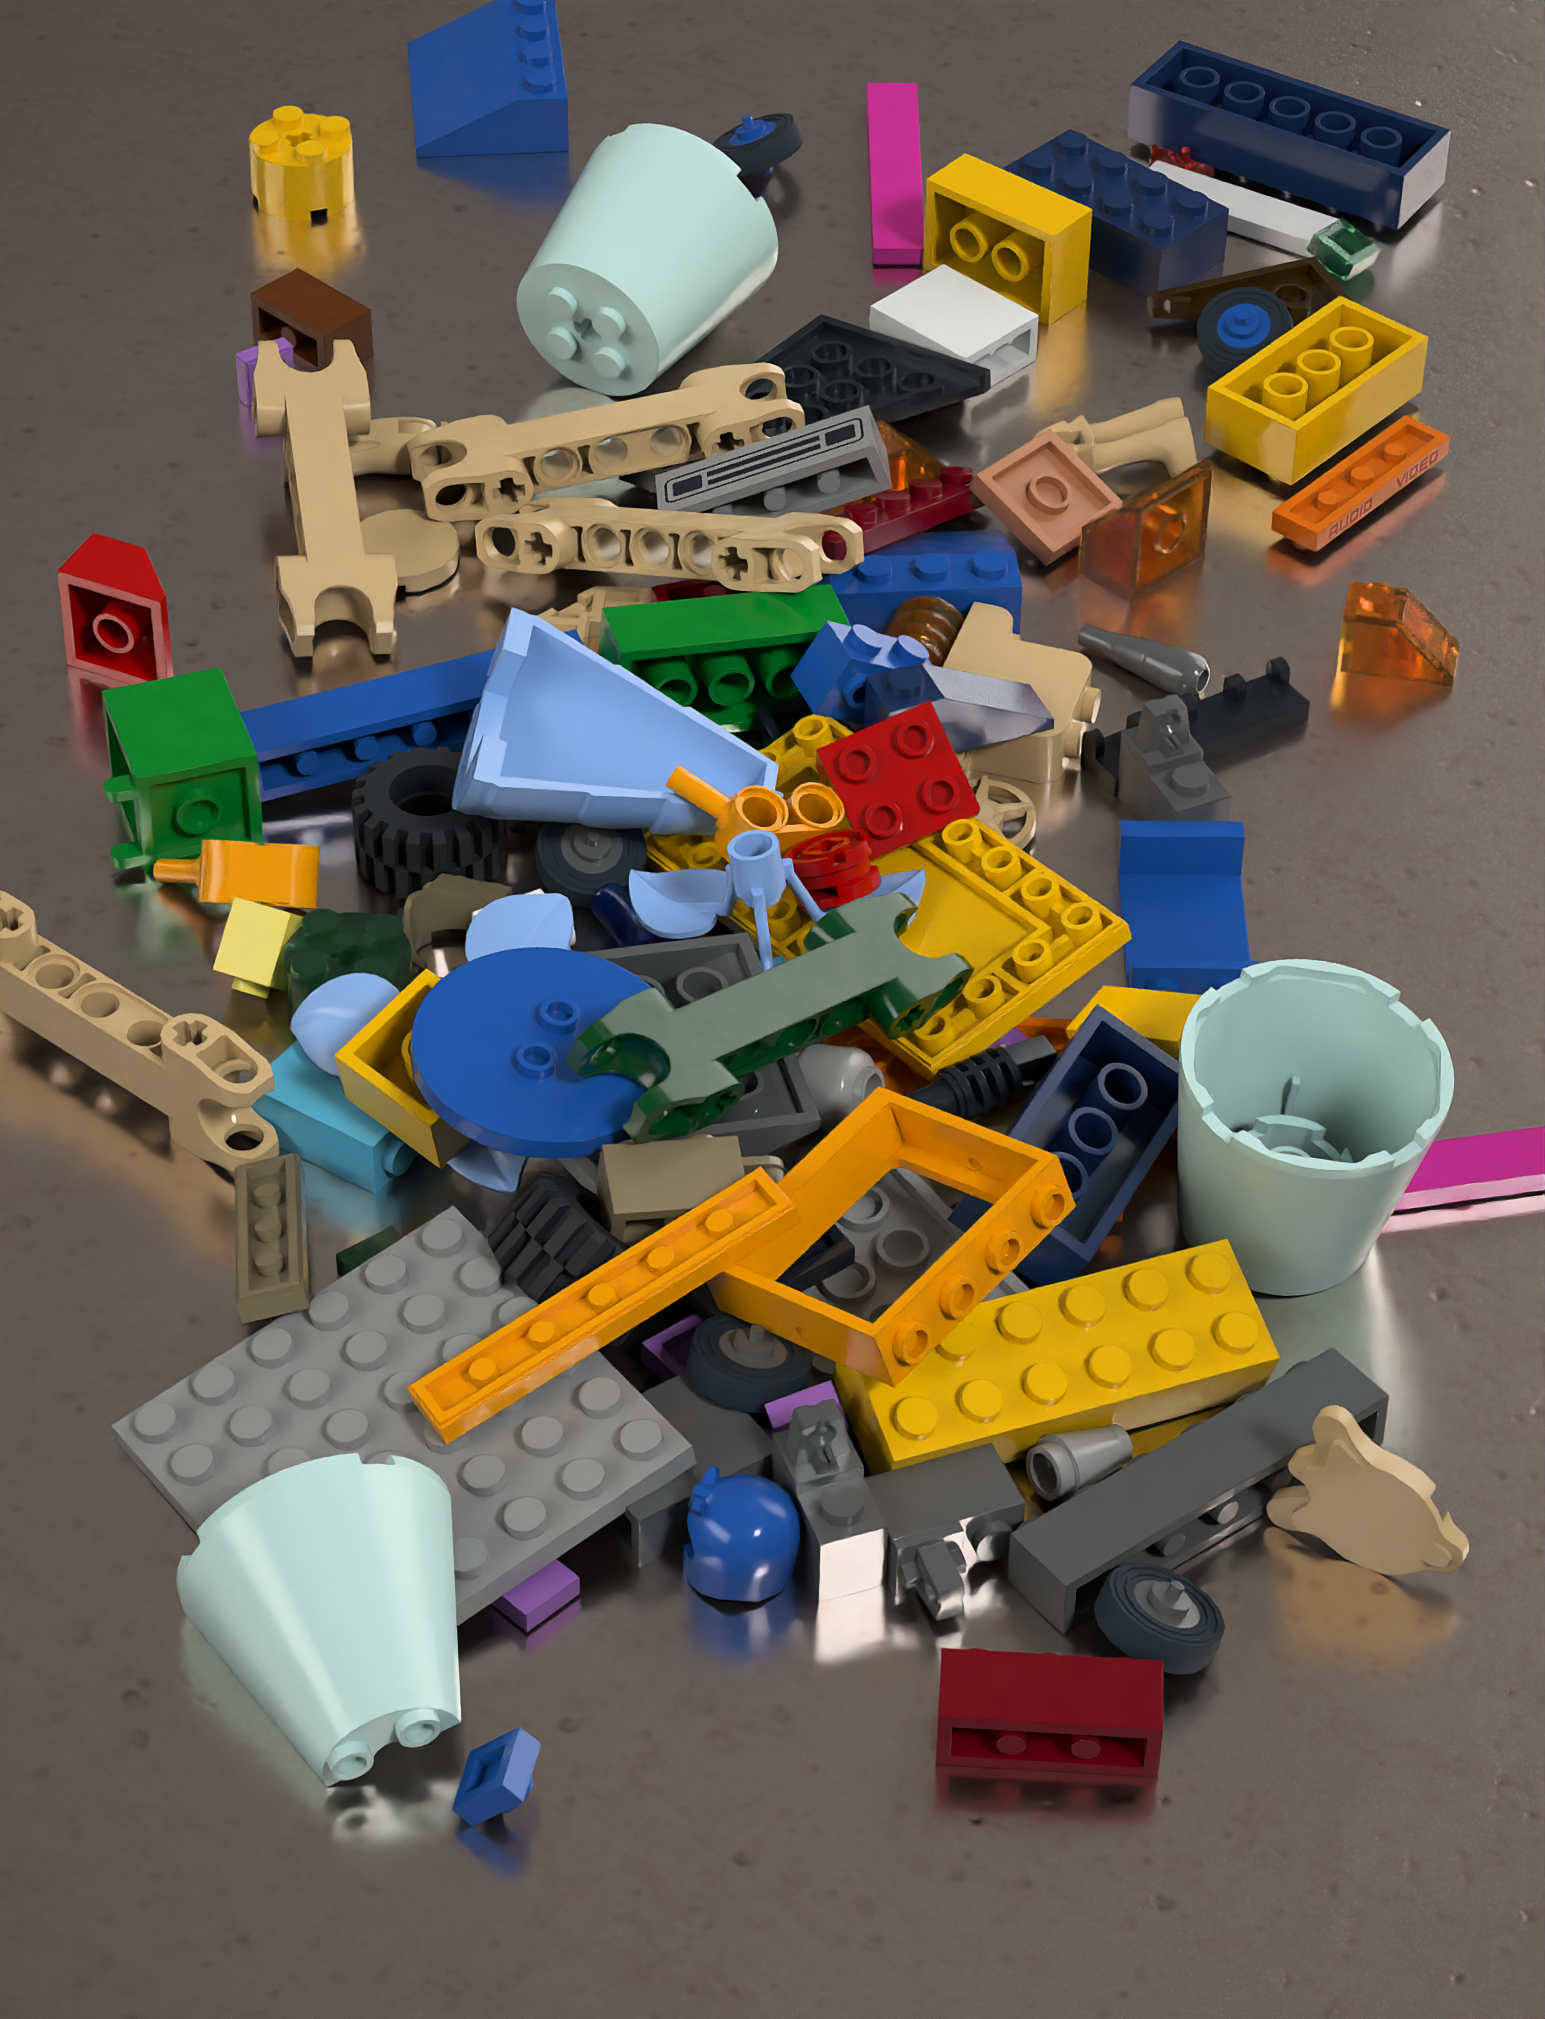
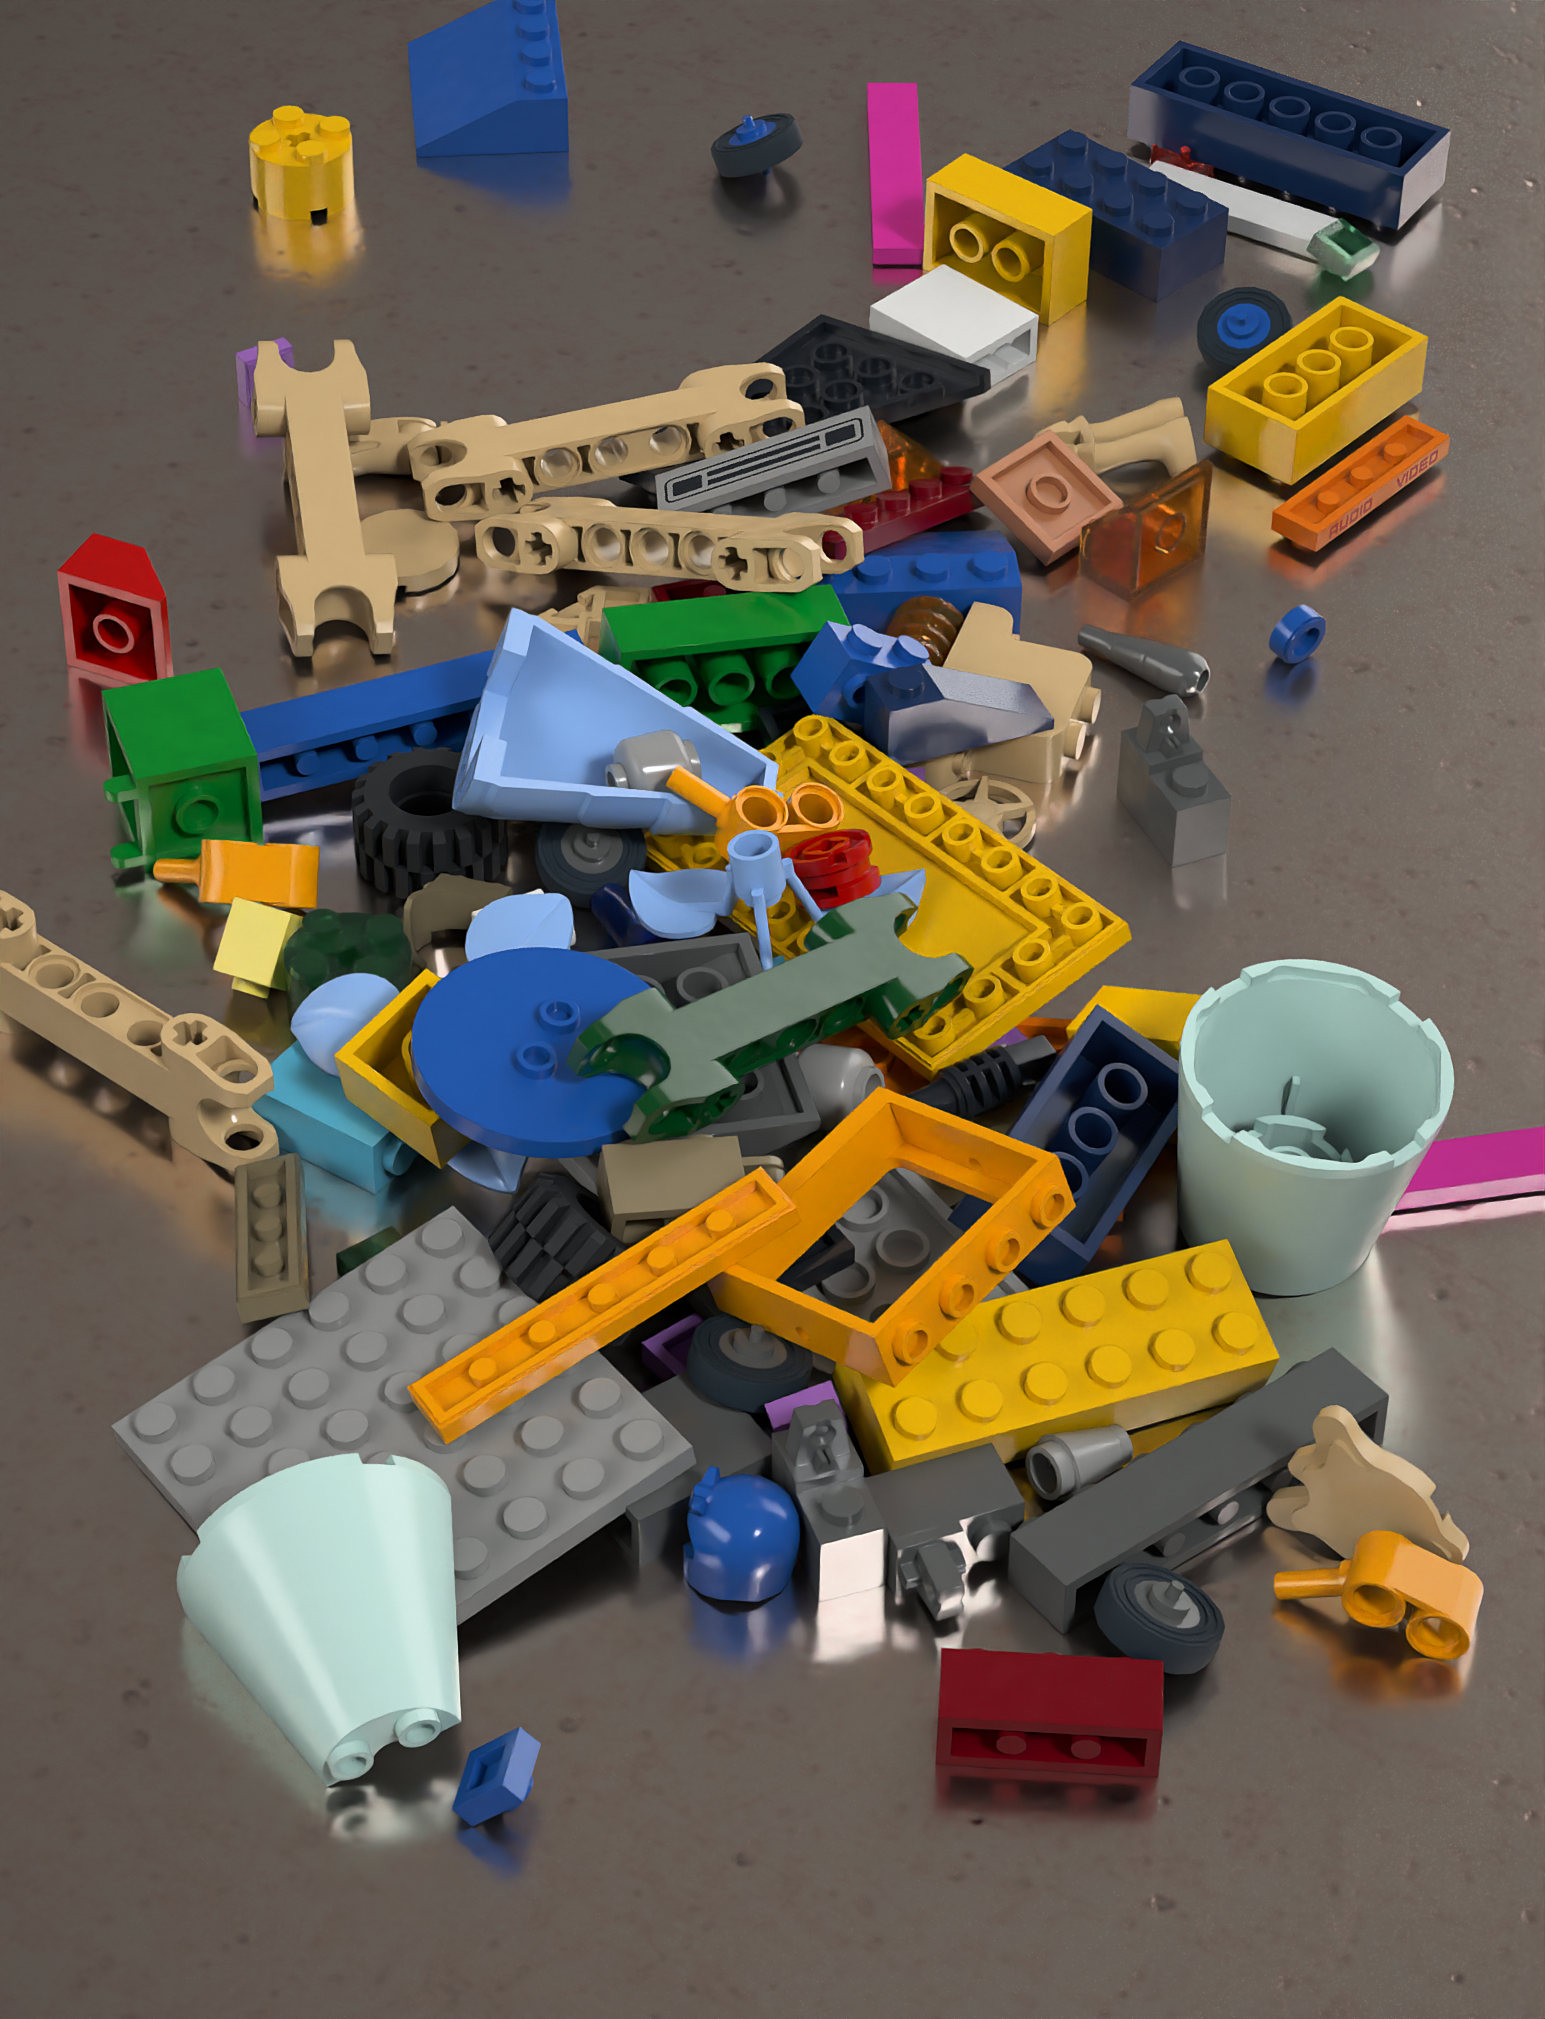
reddish brown brick [250,268,374,372] -> none
medium lavender tile [491,1559,580,1632] -> none
light aqua cone [516,123,778,396] -> none
red bracket [815,700,980,862] -> none
black hinge [1080,657,1310,797] -> none
blue panel [1116,820,1259,995] -> none
dark brown wing [1147,256,1354,326] -> none
clear orange slope [1337,581,1460,687] -> none
none -> light grey head [605,730,702,793]
none -> blue tile [1269,605,1326,664]
none -> light orange beam [1274,1530,1483,1660]

